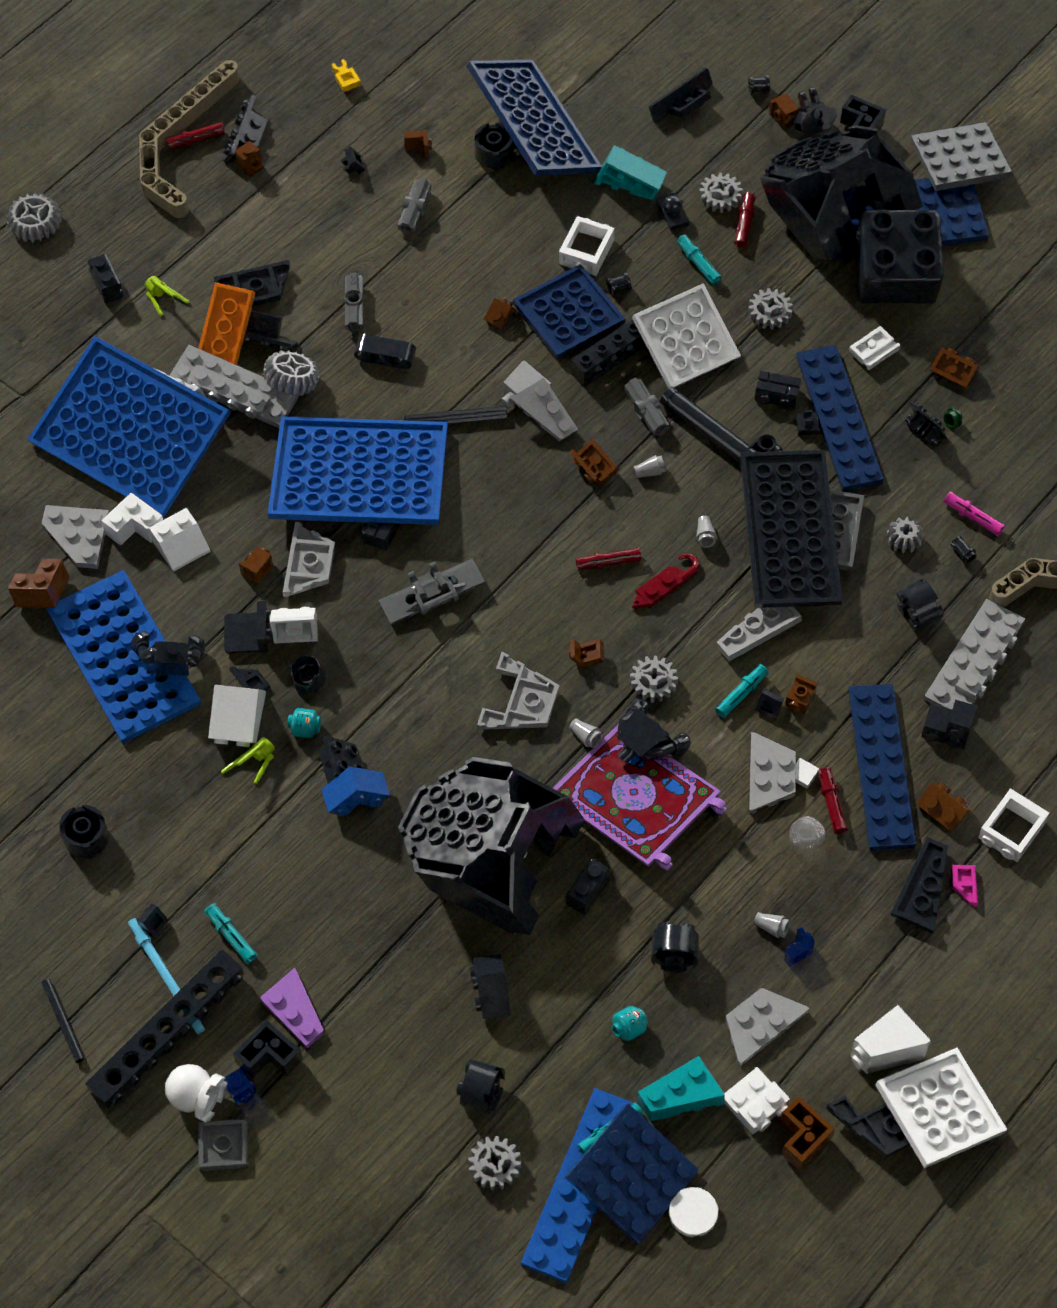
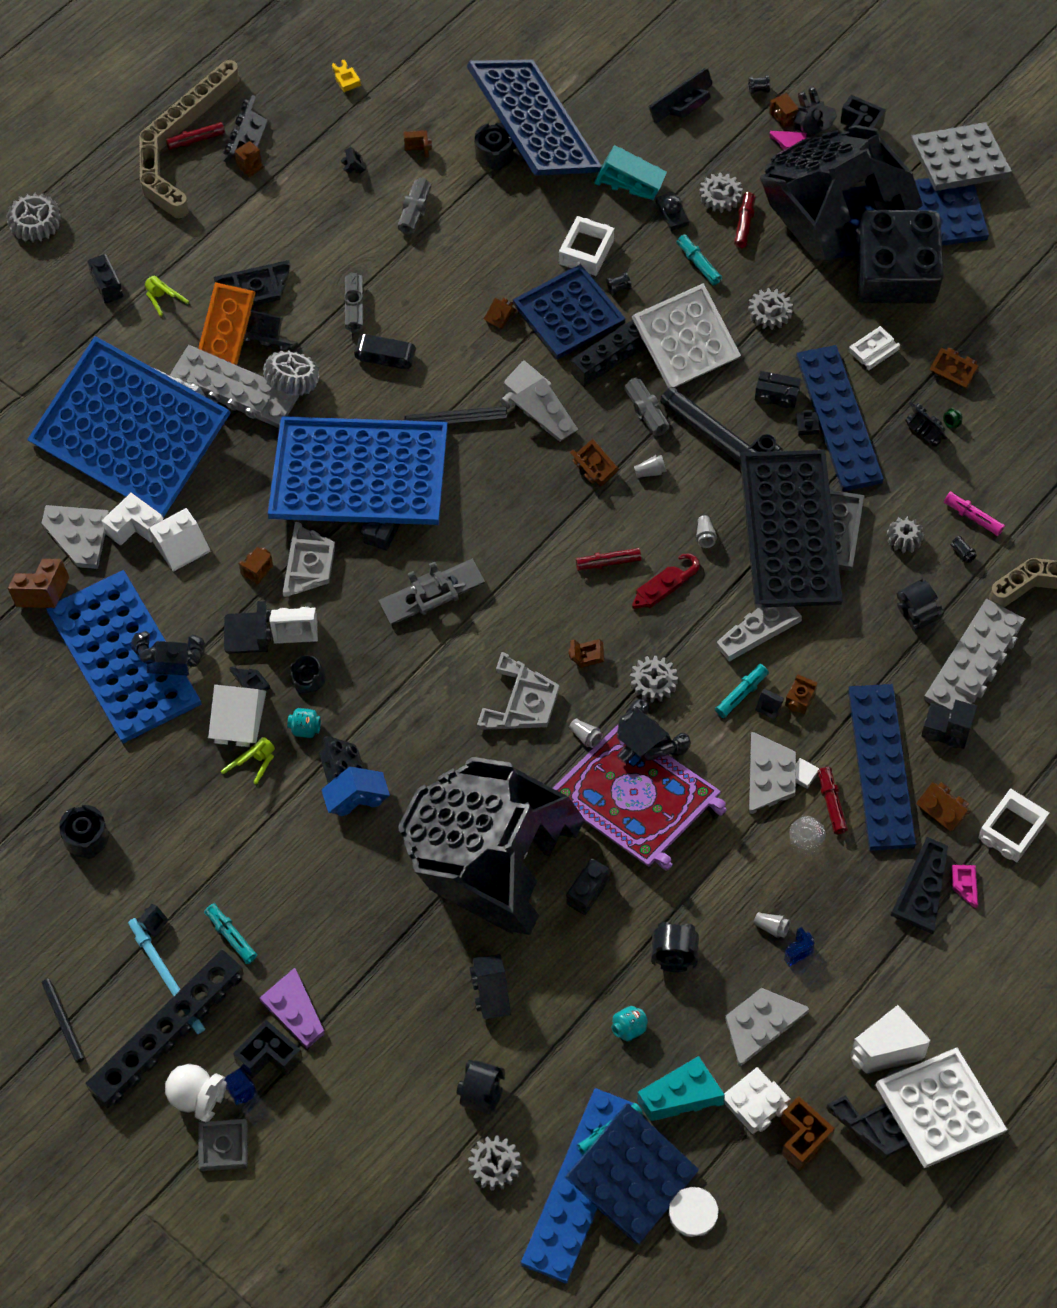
none -> dark pink tile [770,131,806,150]

